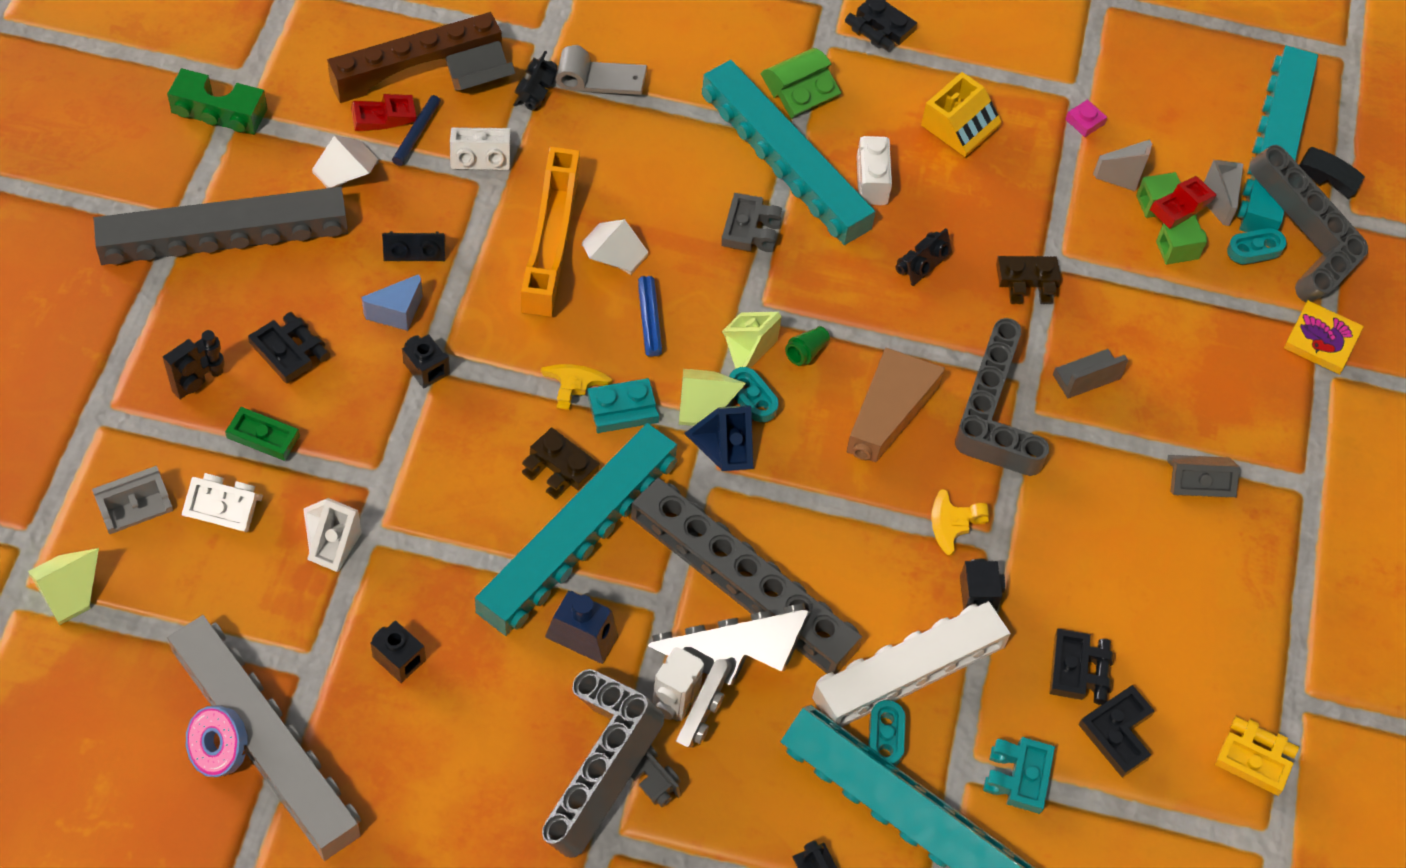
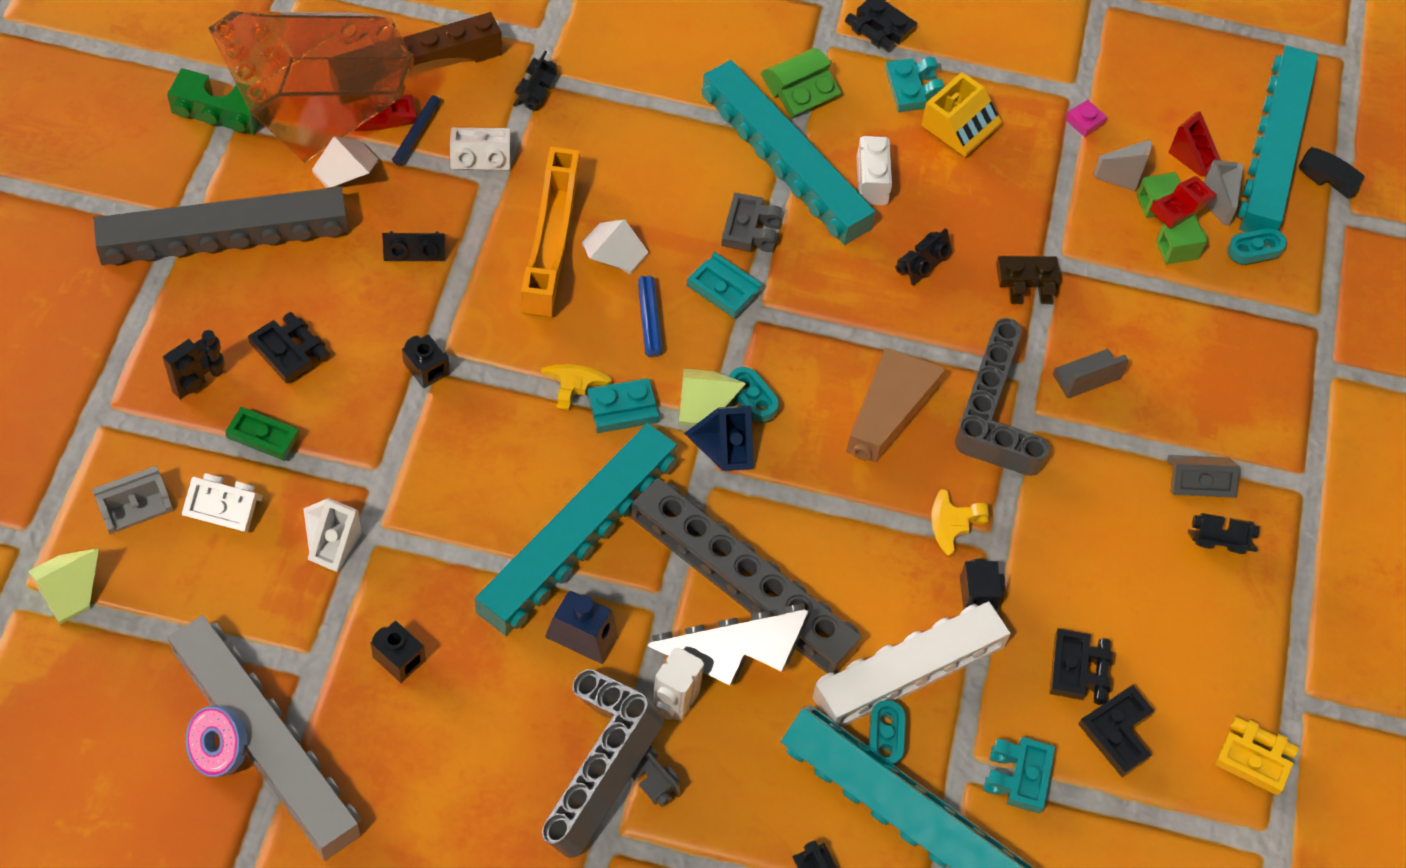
medium blue slope [361,274,423,331] -> none
dark grey panel [445,41,515,90] -> none
dark brown plate [522,427,600,499] -> none
light grey door [556,45,647,95] -> none
hinge [676,658,732,748] -> none
yellowish green slope [722,312,782,369] -> none
green cone [785,326,830,366] -> none
dark grey beam [1250,145,1368,302] -> none
yellow tile [1284,300,1364,375] -> none
none -> clear orange windscreen [208,11,415,163]
none -> teal plate [687,252,762,318]
none -> teal plate [885,57,945,112]
none -> red slope [1168,111,1221,176]
none -> black hinge [1188,513,1259,554]

